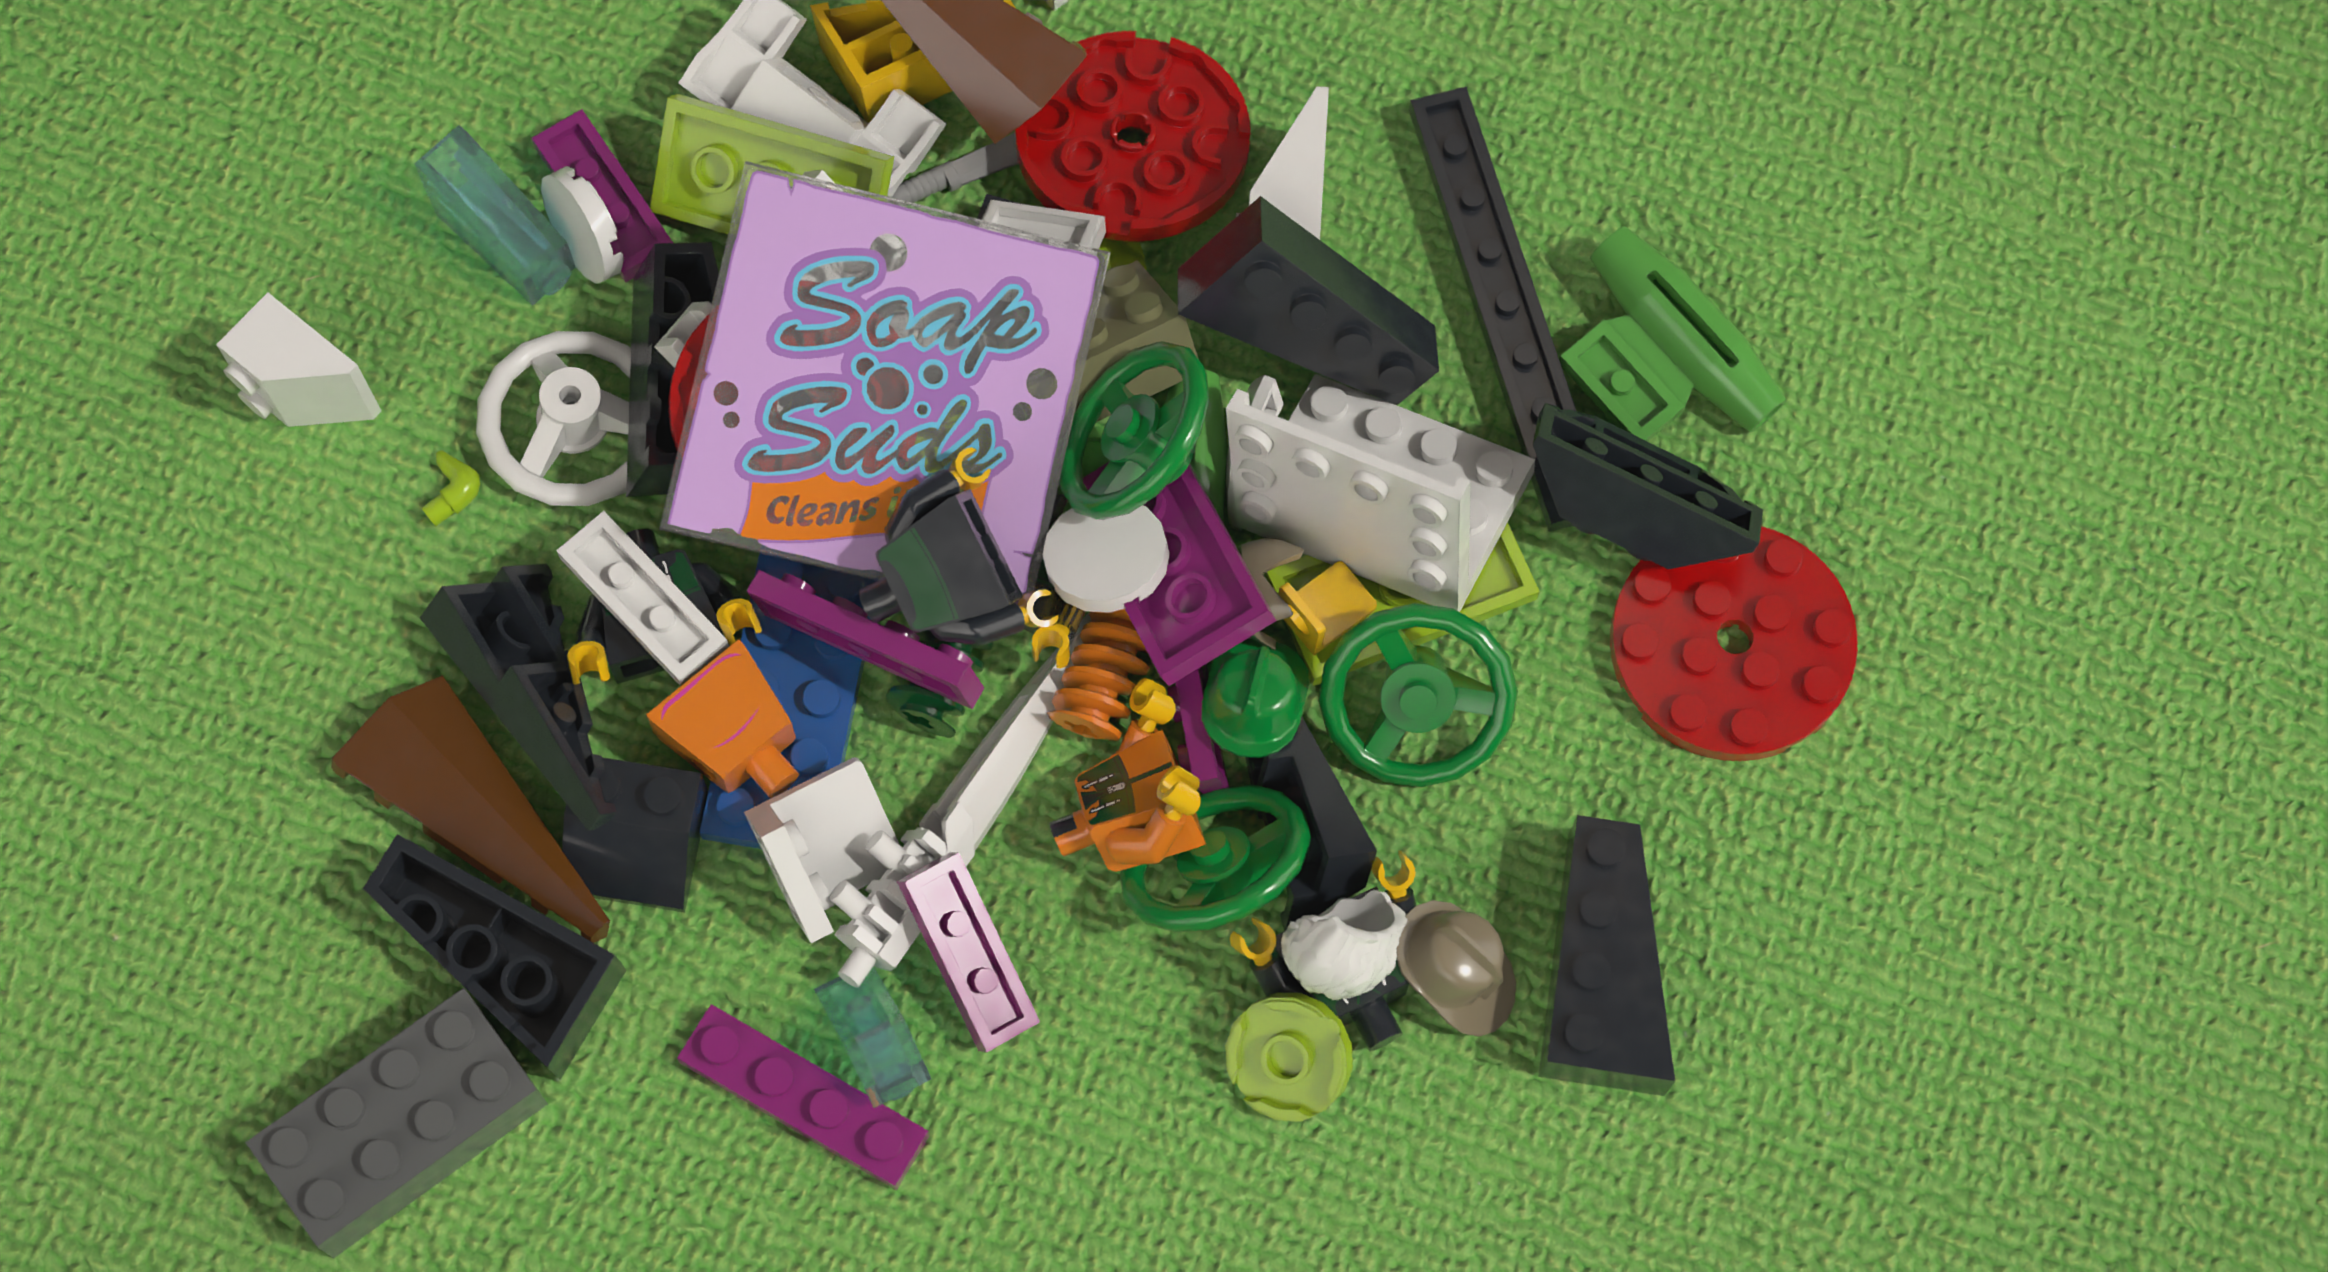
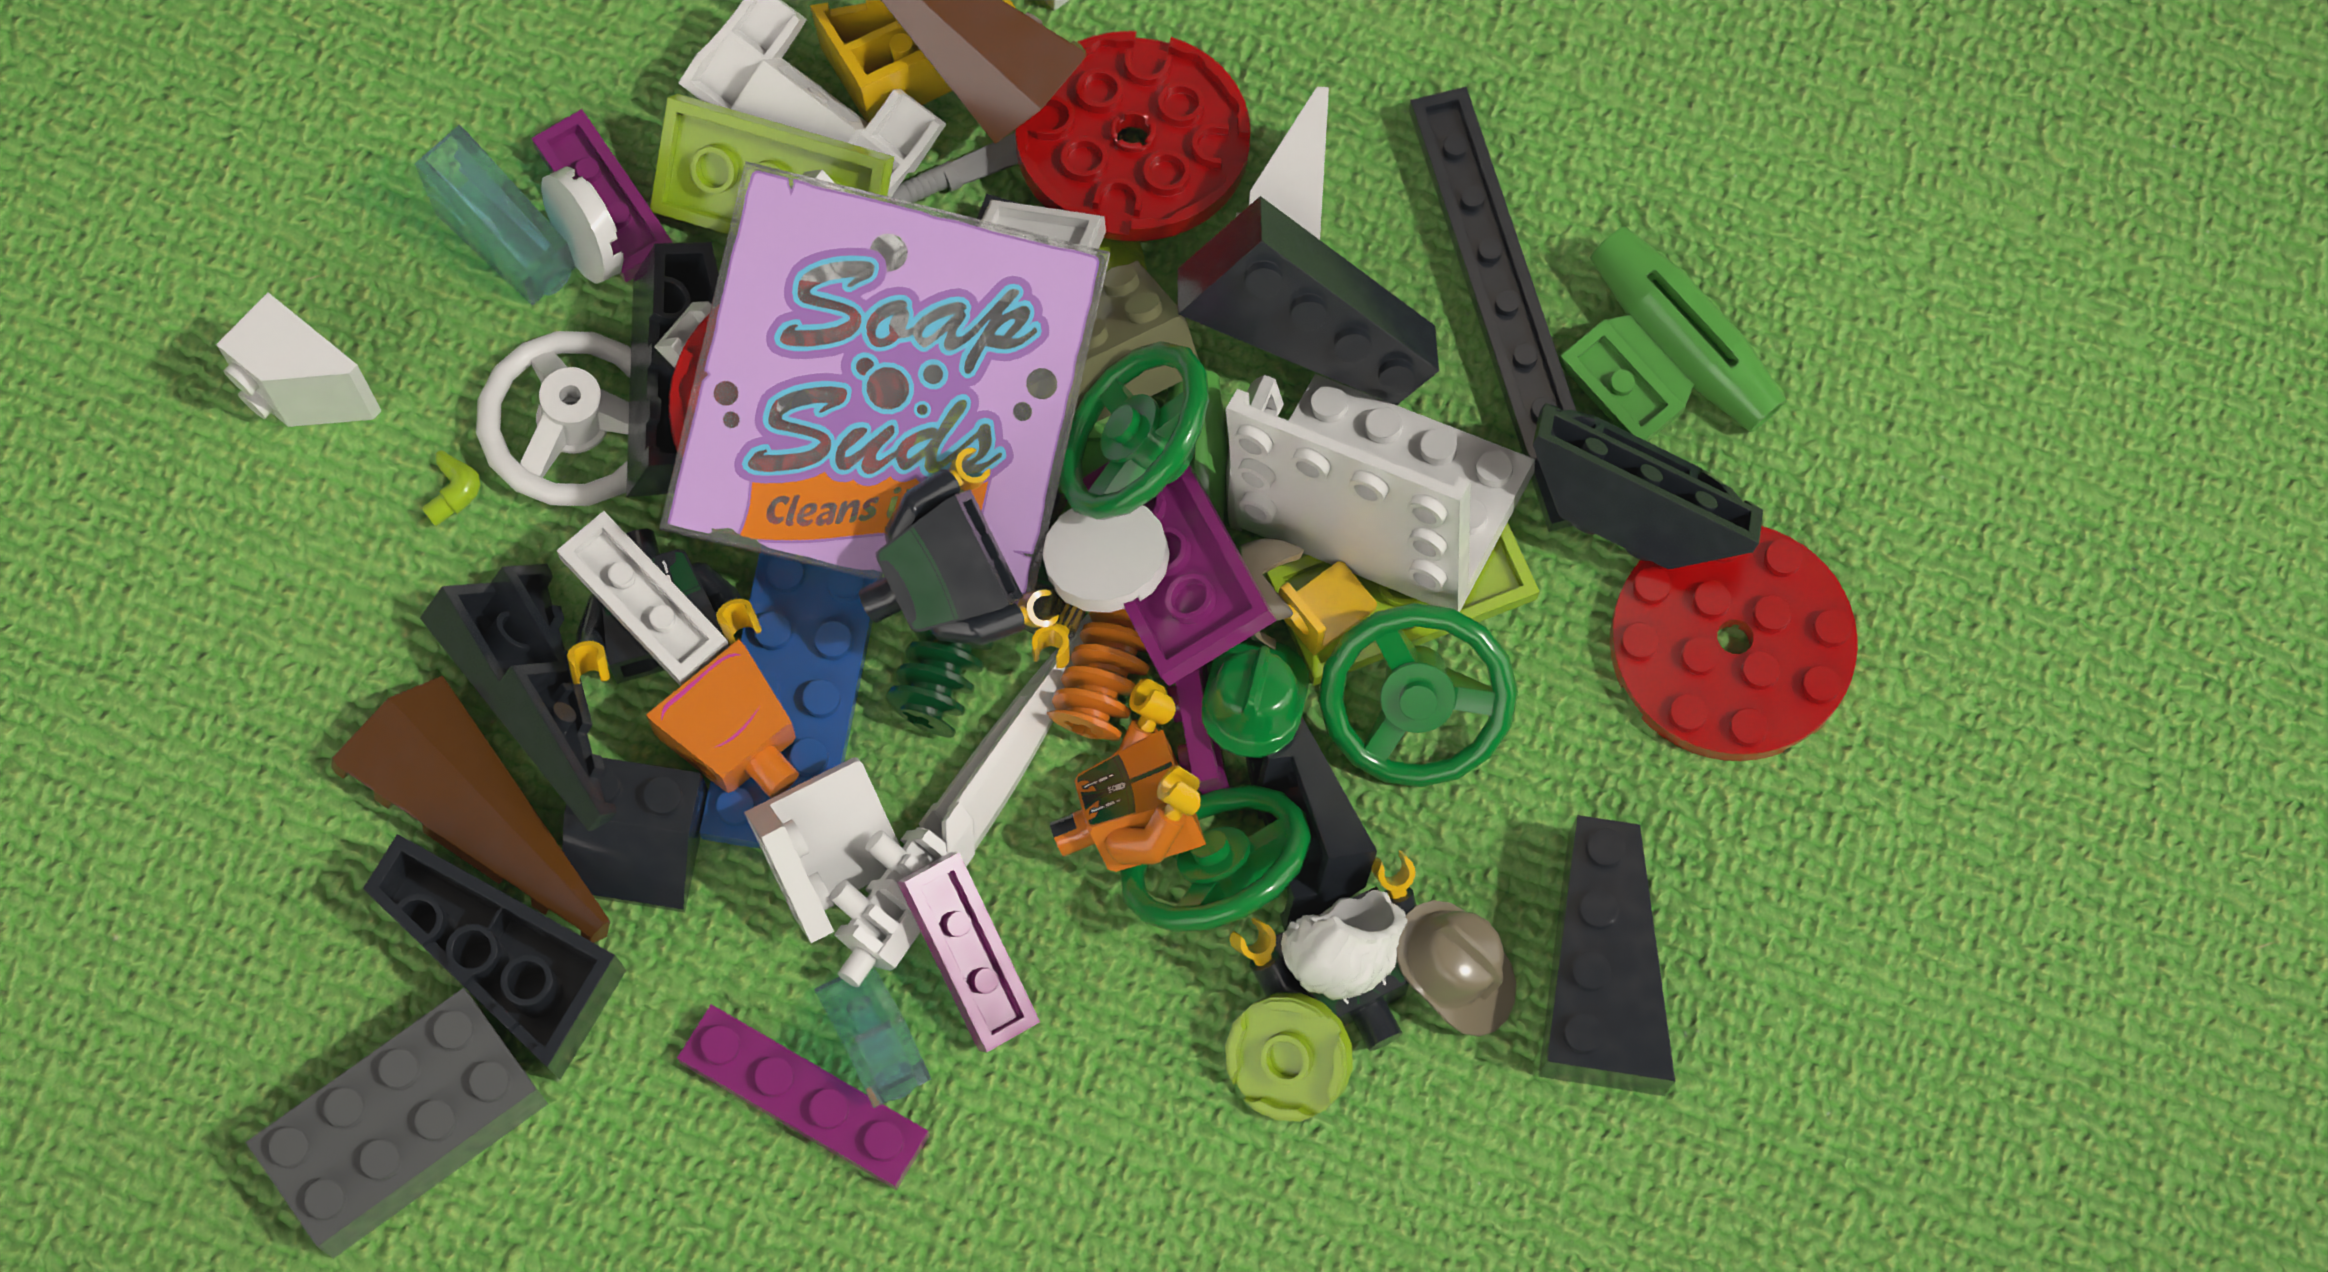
magenta plate [747,570,984,709] -> none

